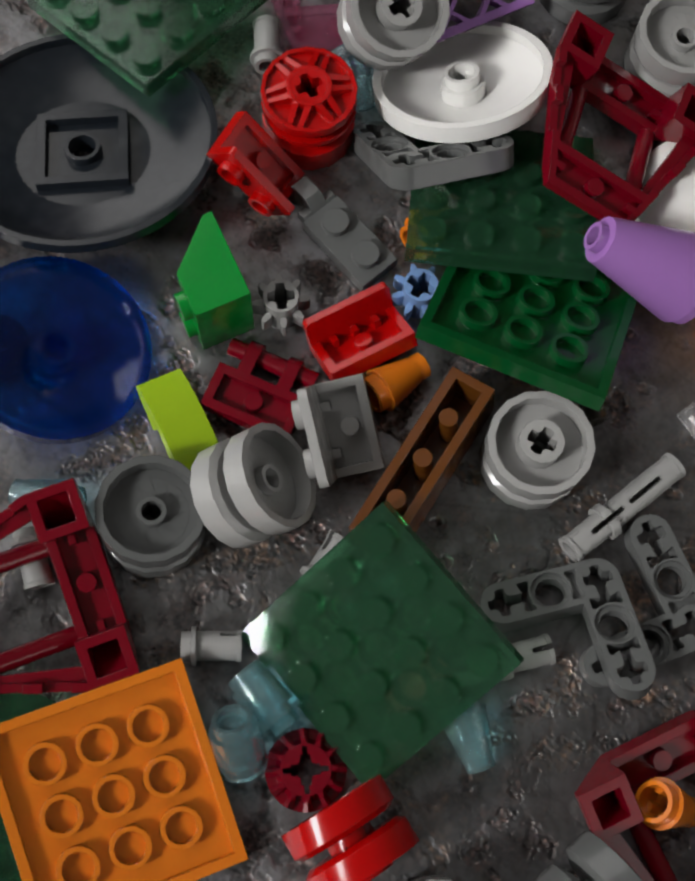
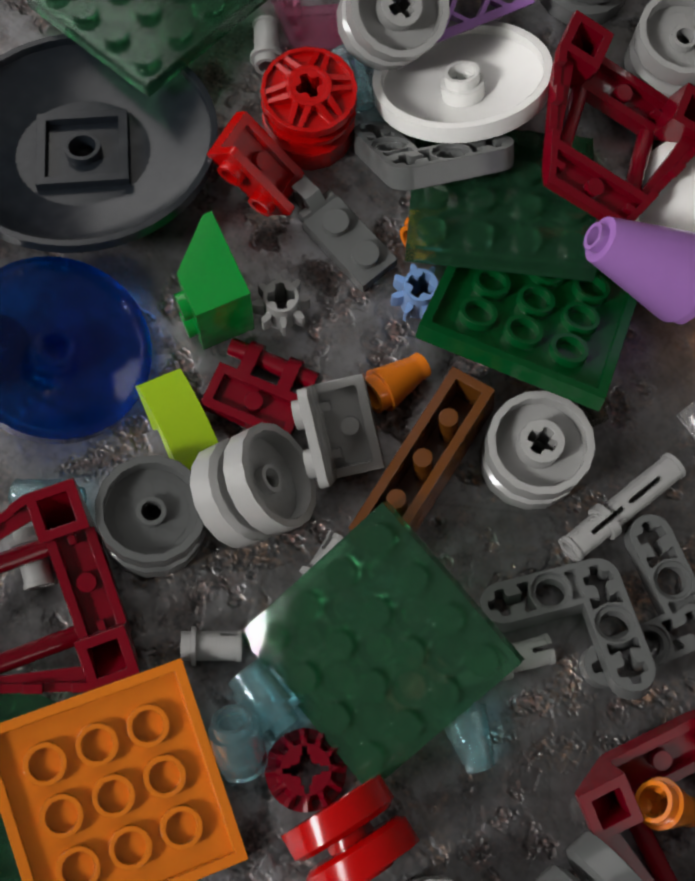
red bracket [302,282,418,380] -> none

